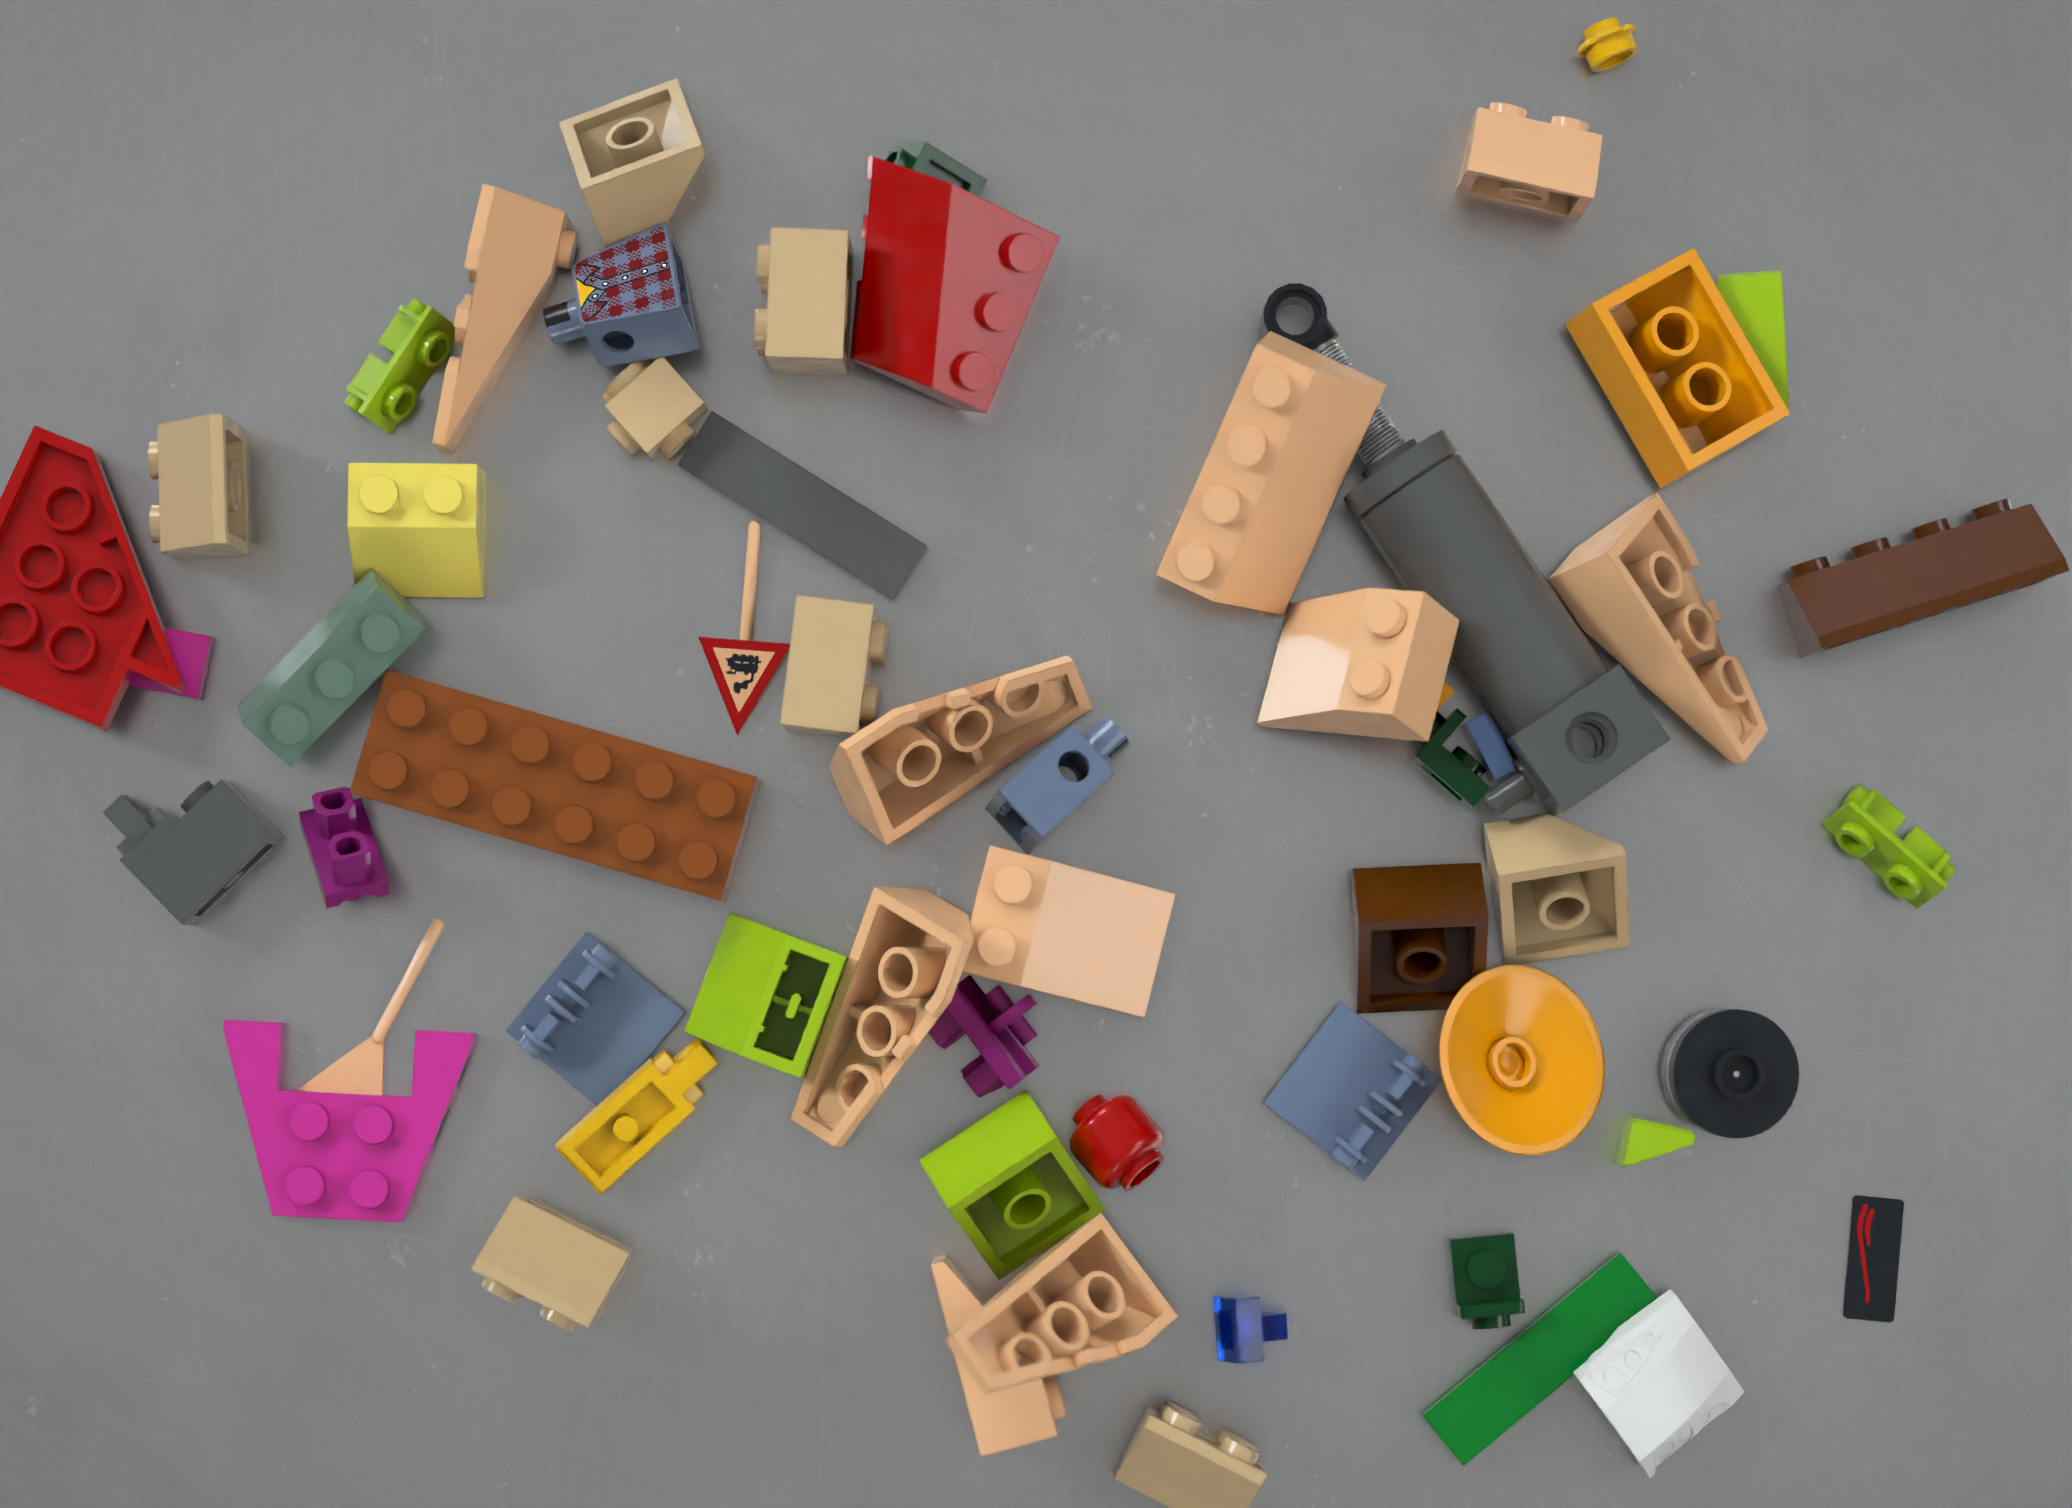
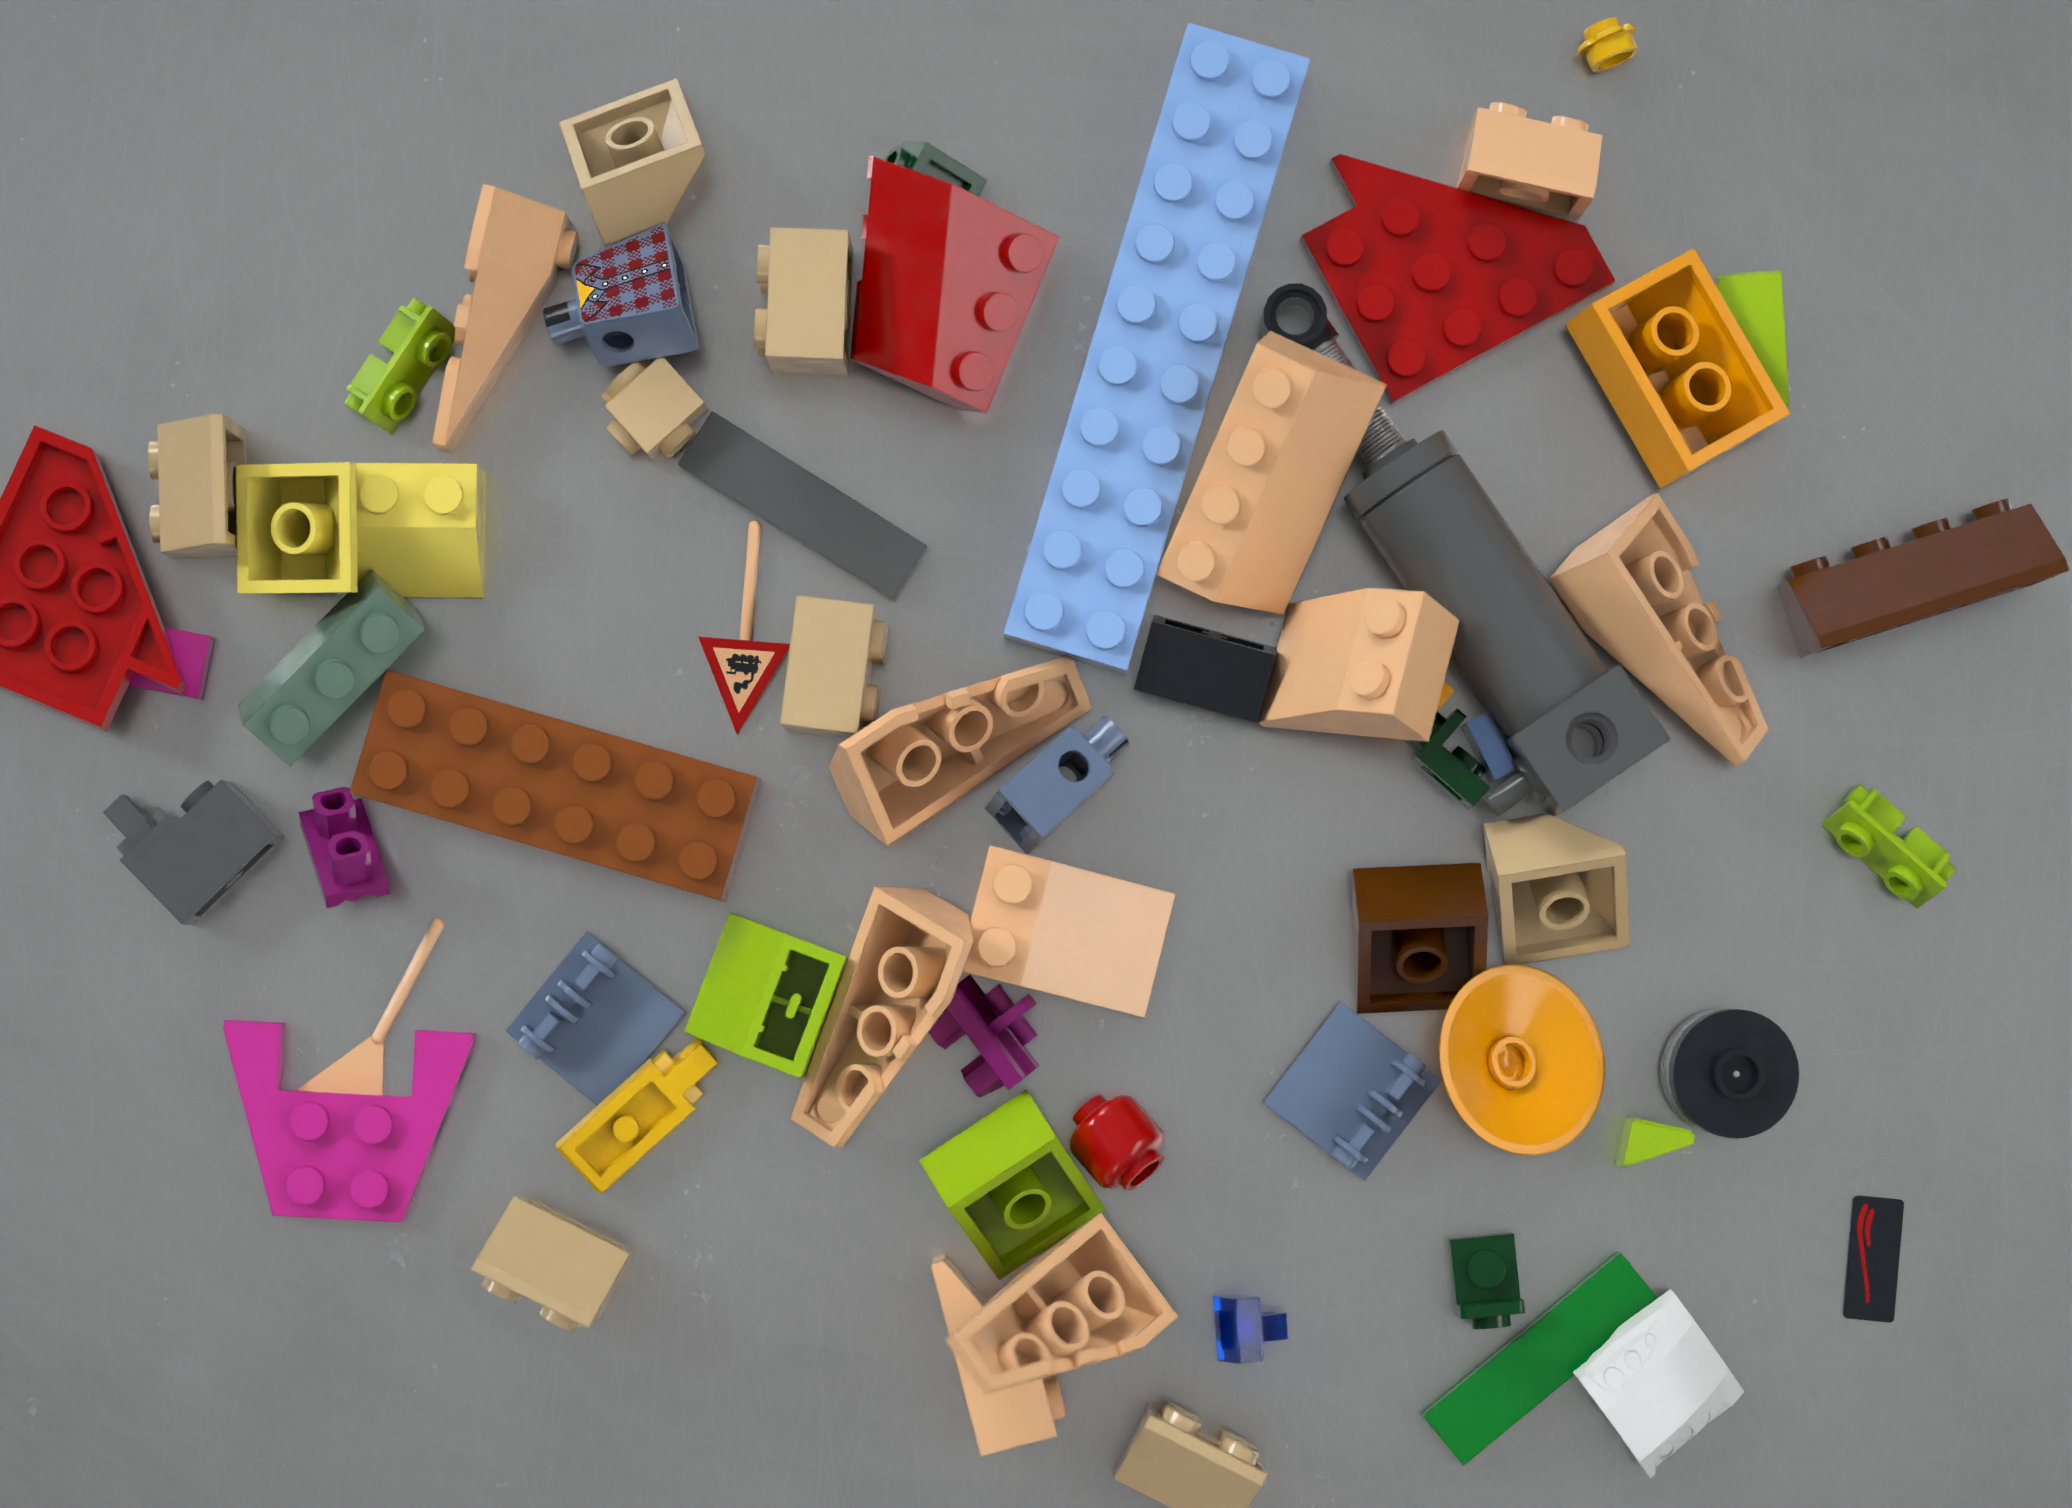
none -> light yellow slope [236,462,358,594]
none -> light blue brick [1004,22,1310,676]
none -> black hinge [1134,614,1276,723]
none -> red wing [1300,154,1616,405]

